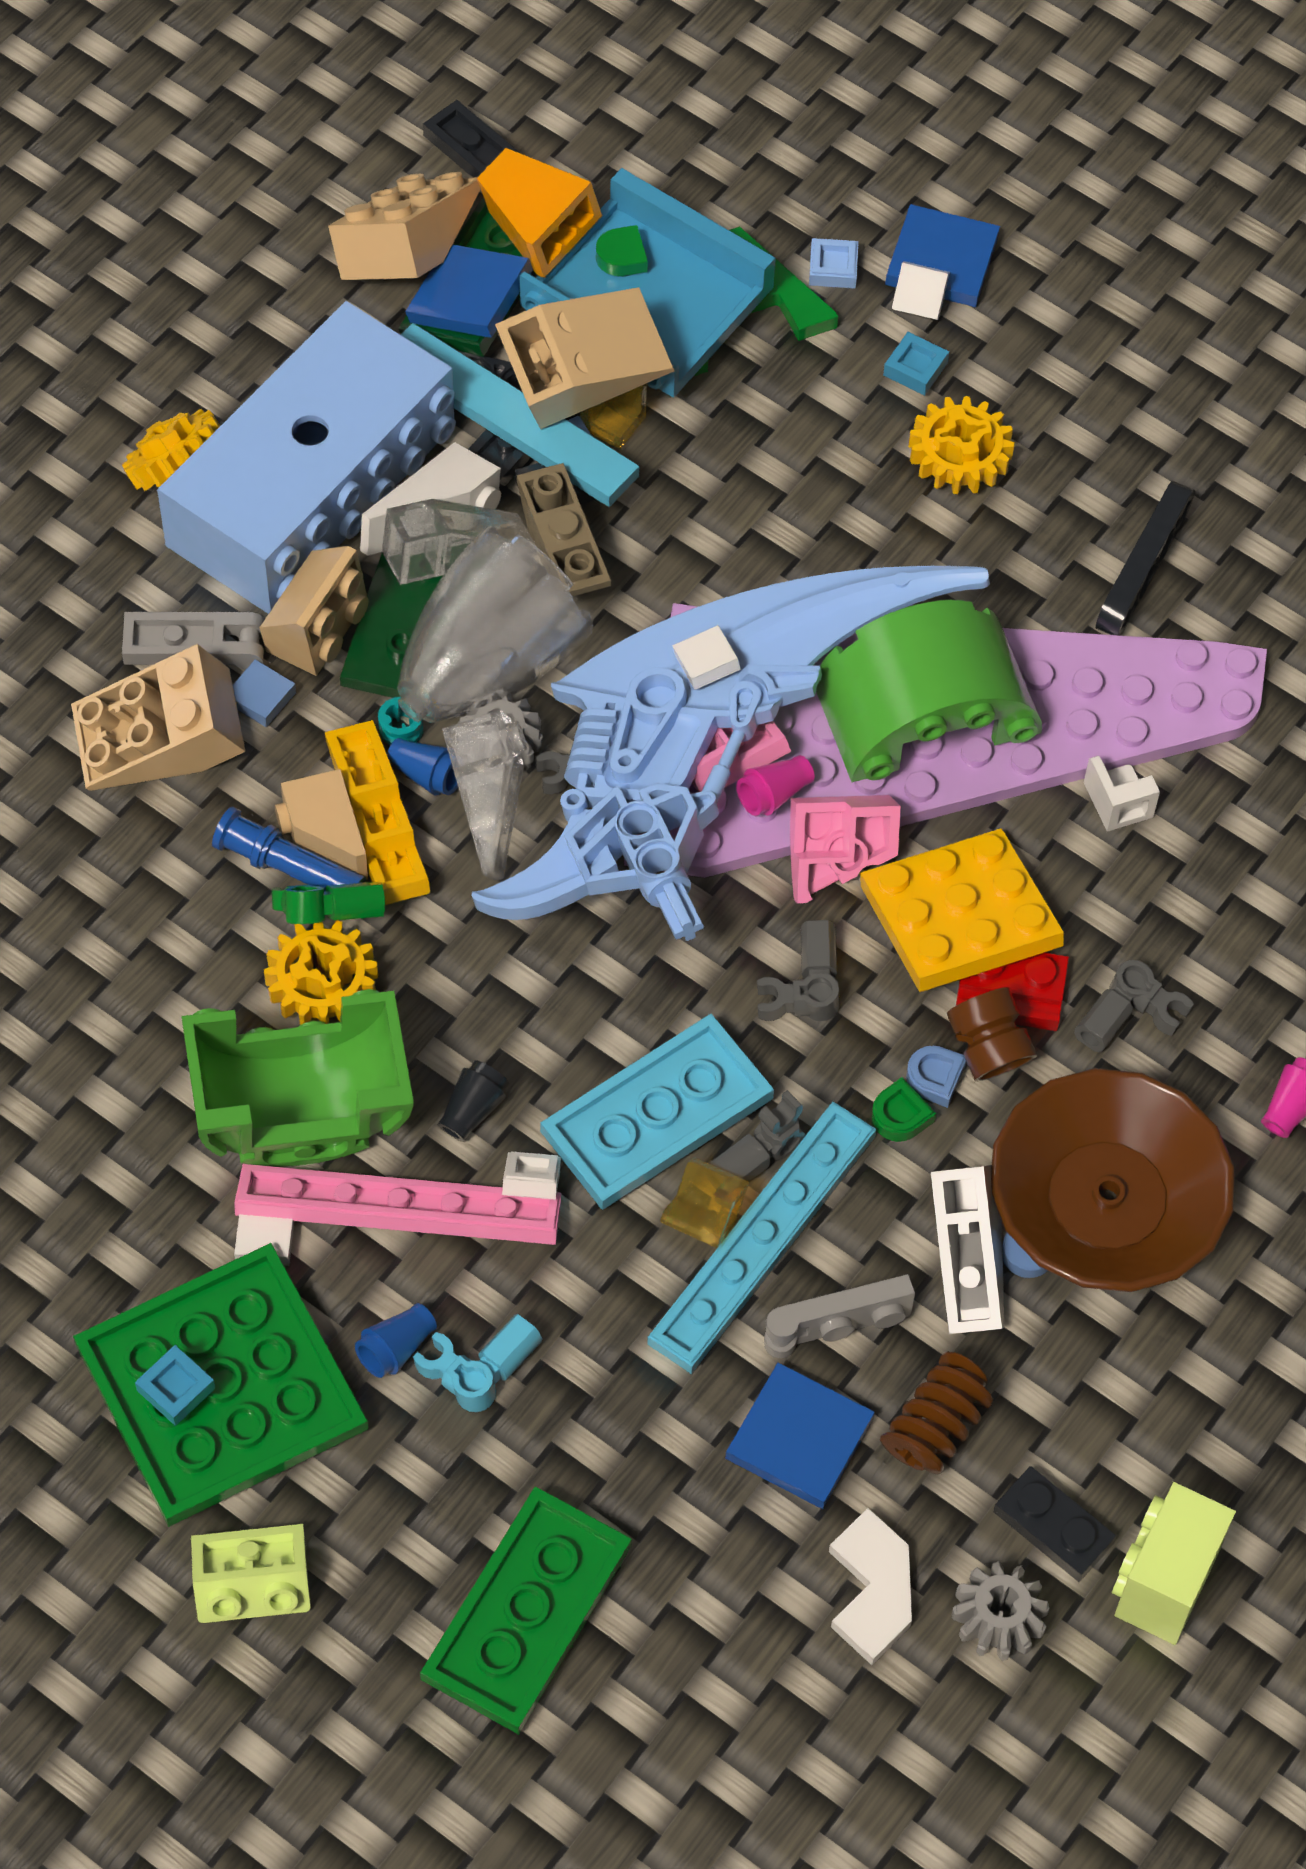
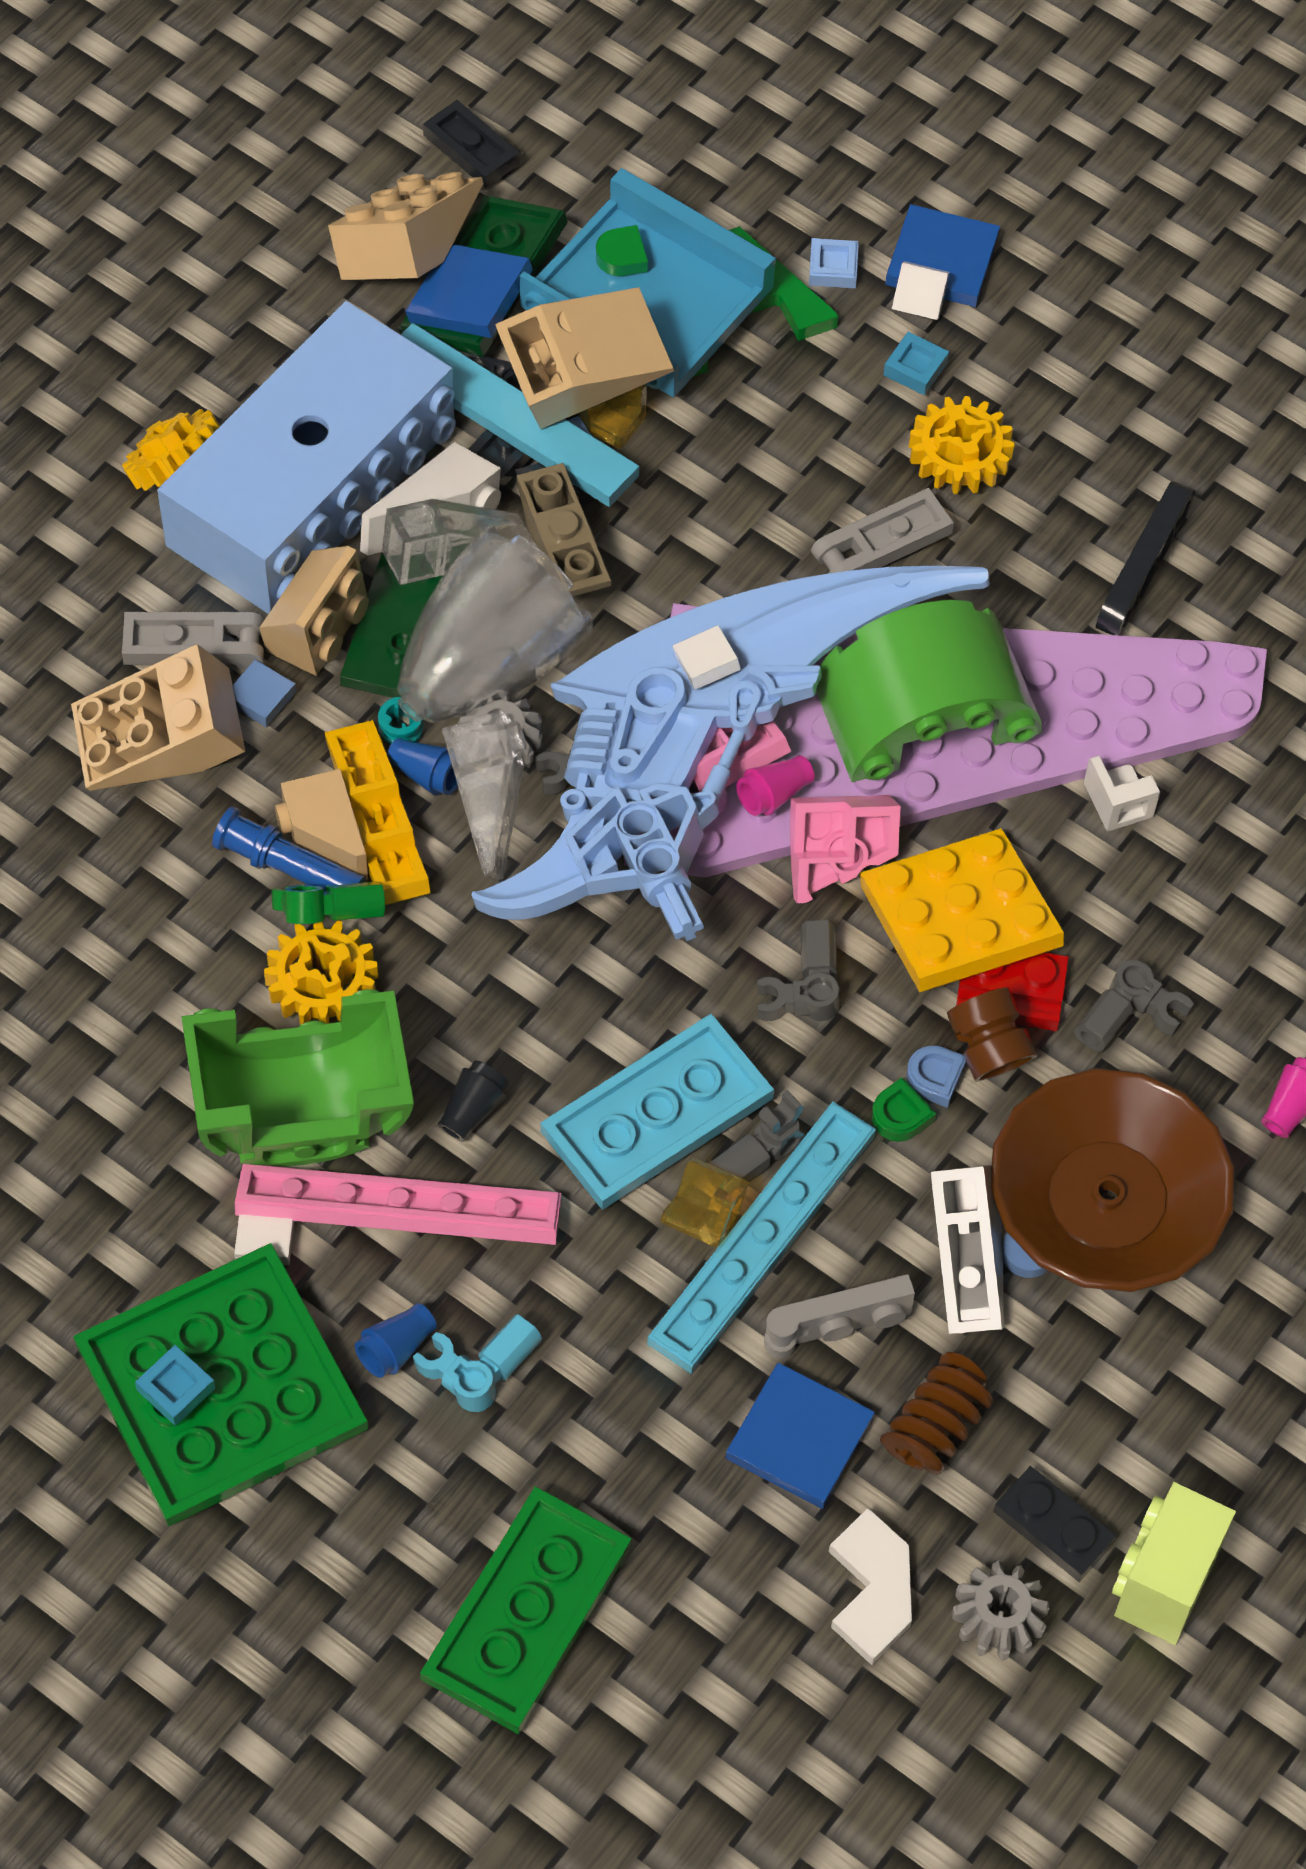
yellowish green bracket [191,1524,311,1623] -> none
light orange slope [477,148,602,278] -> none
white tile [502,1152,561,1200] -> none
none -> light grey plate [811,488,954,573]

